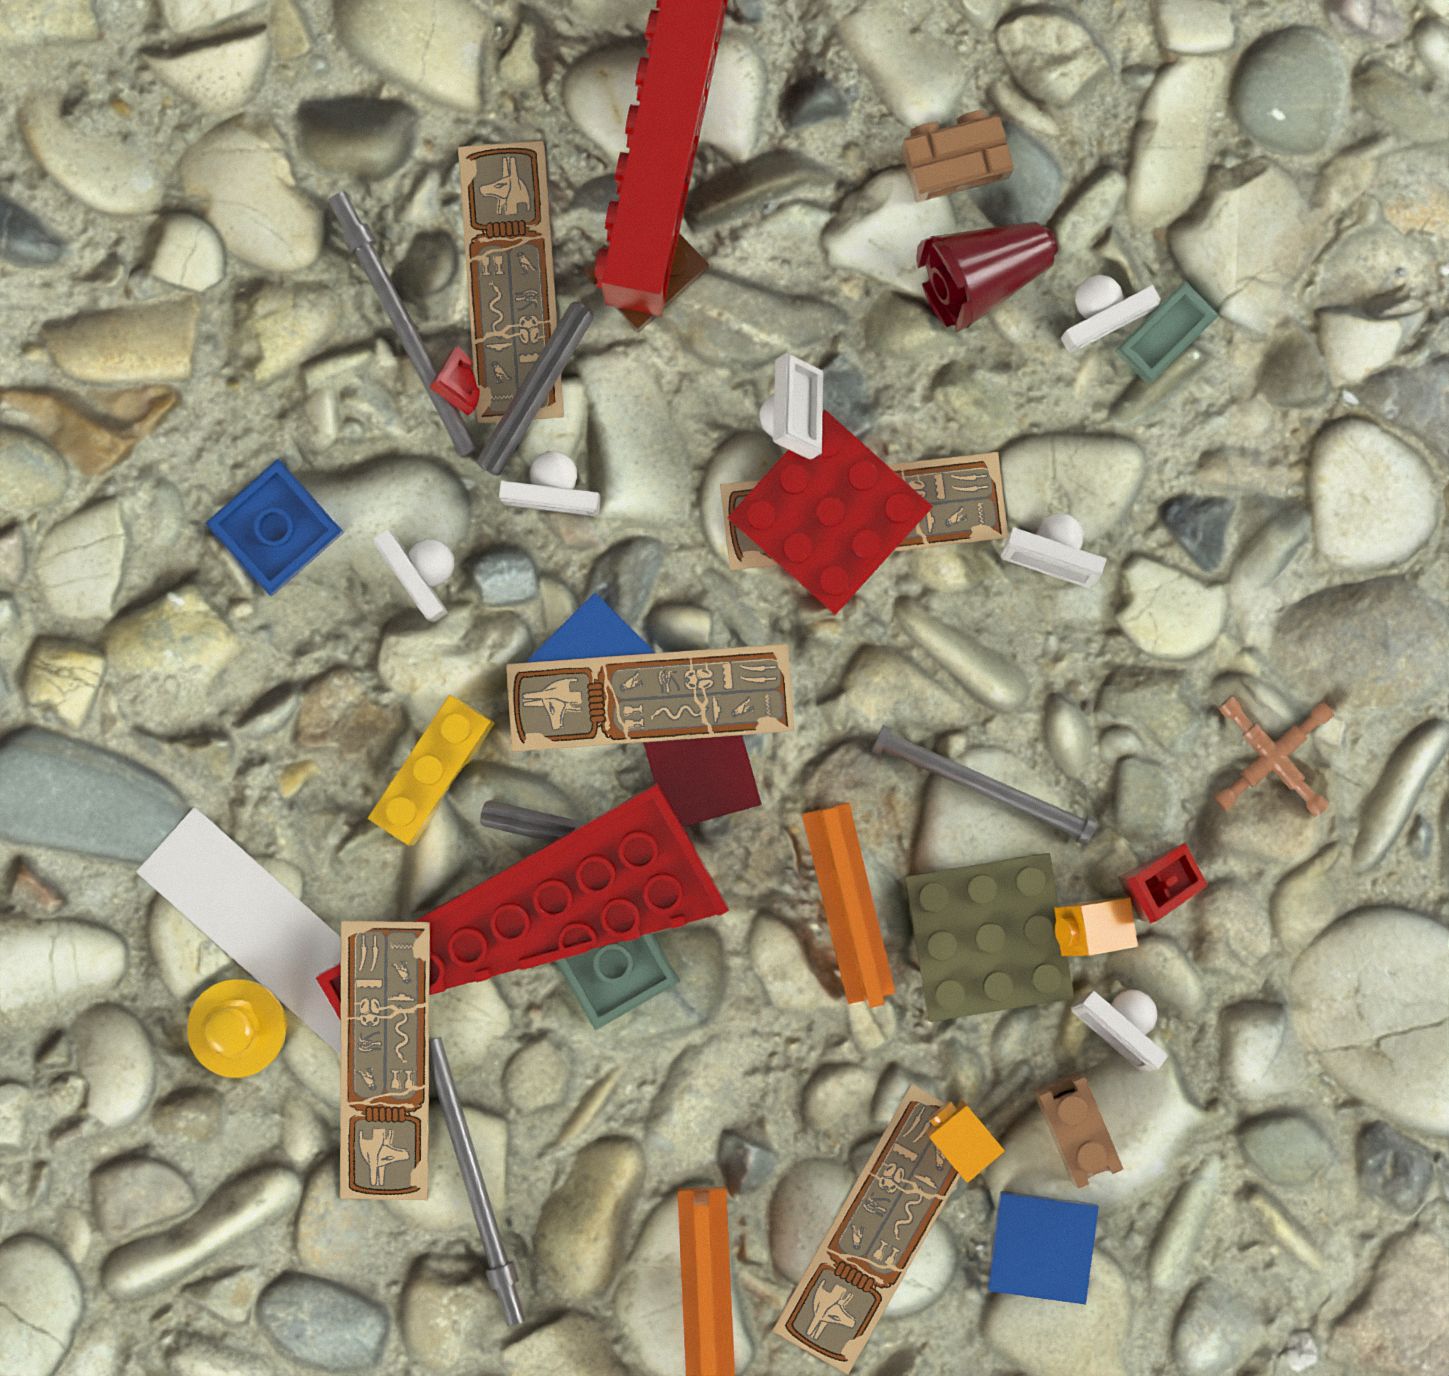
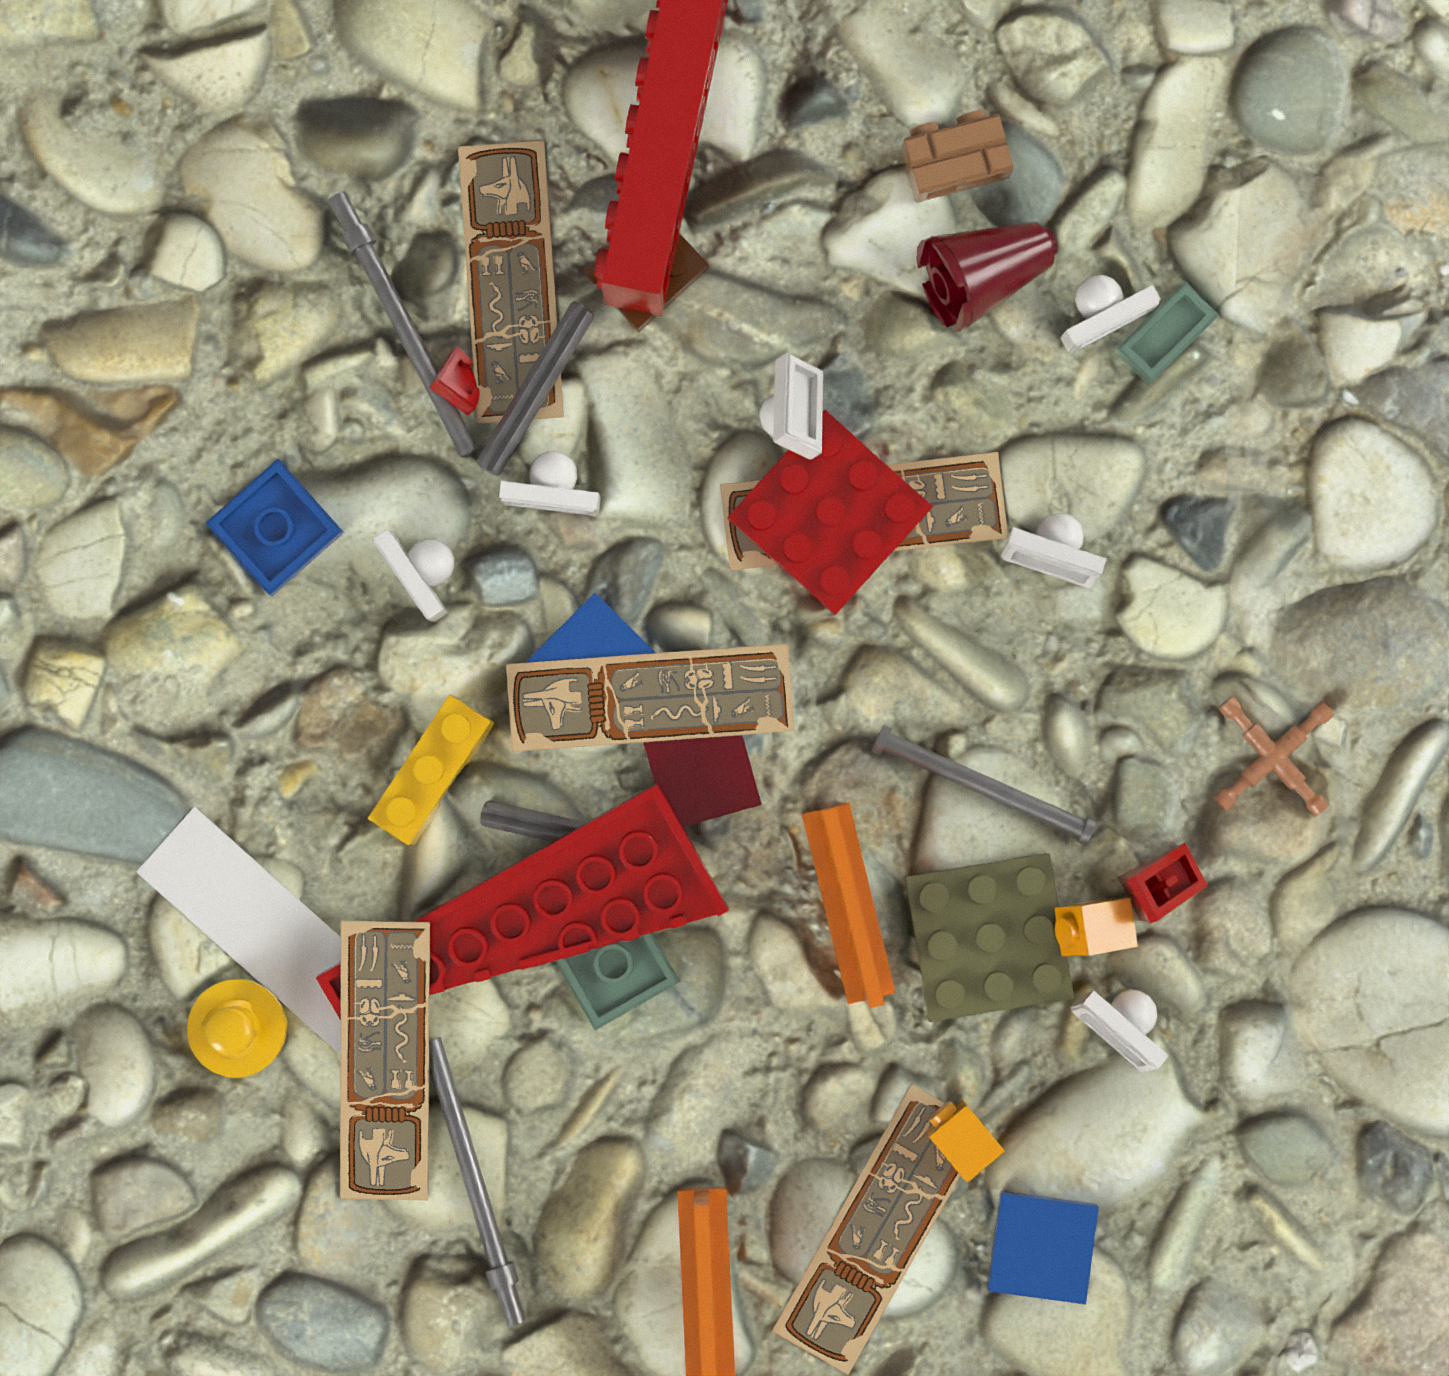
medium nougat brick [1033,1071,1124,1189] -> none

